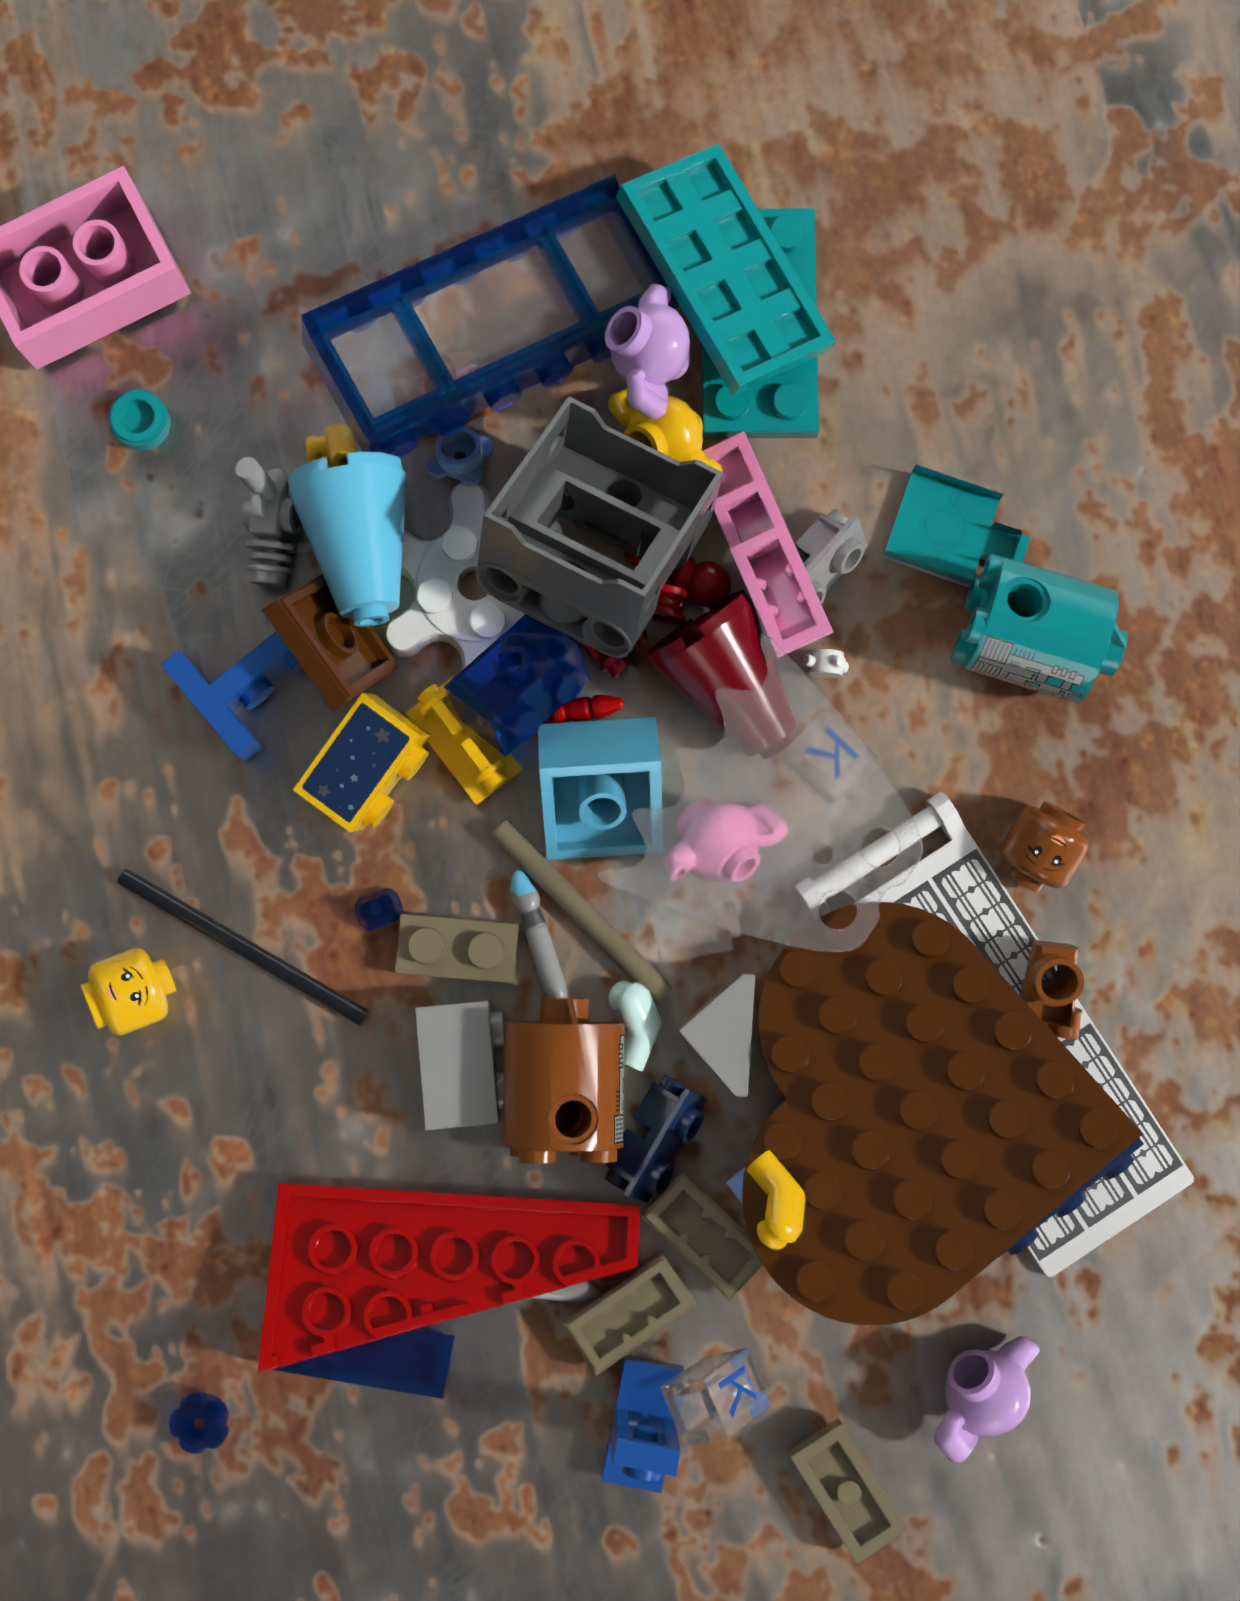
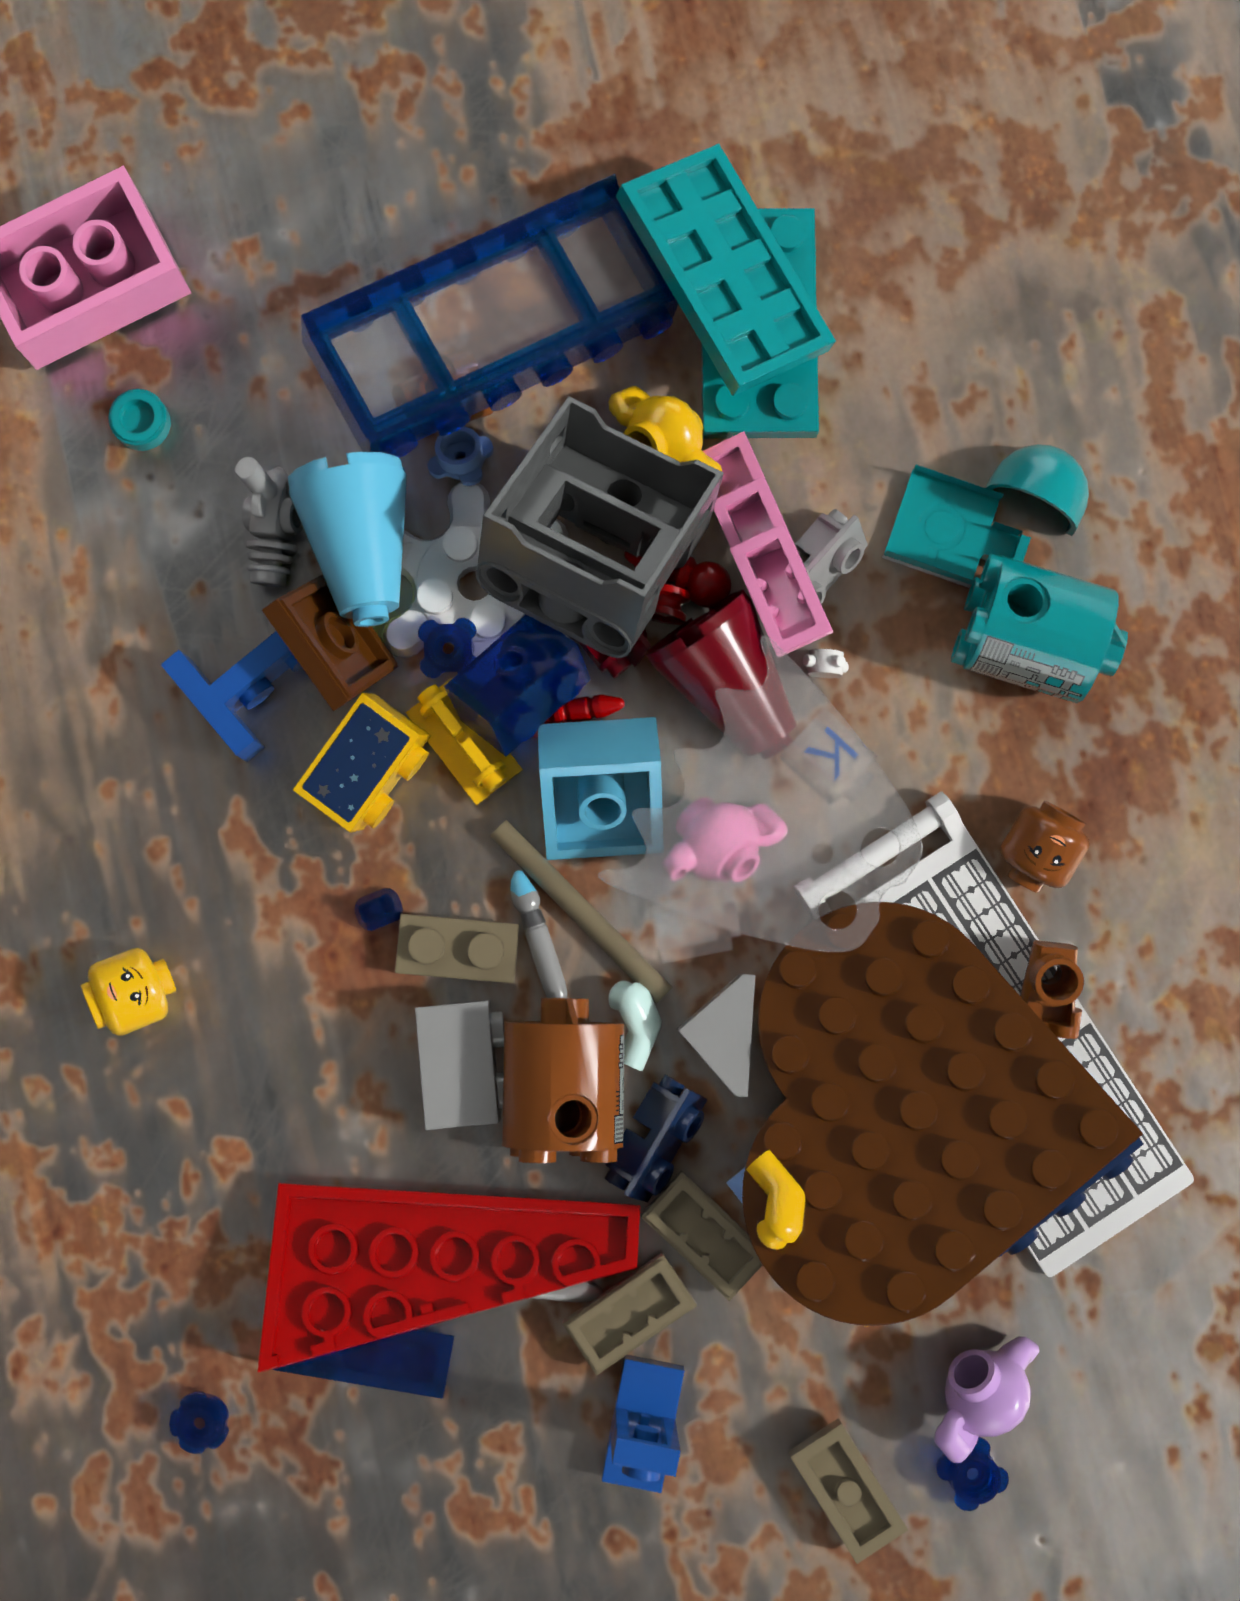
black axle [117,868,369,1026] -> none
yellow arm [305,424,359,468] -> none
lavender piece [605,283,690,420] -> none
clear brick [661,1348,771,1445] -> none
none -> clear blue plate [418,618,479,679]
none -> clear blue plate [936,1436,1009,1511]
none -> teal helmet [985,444,1089,536]

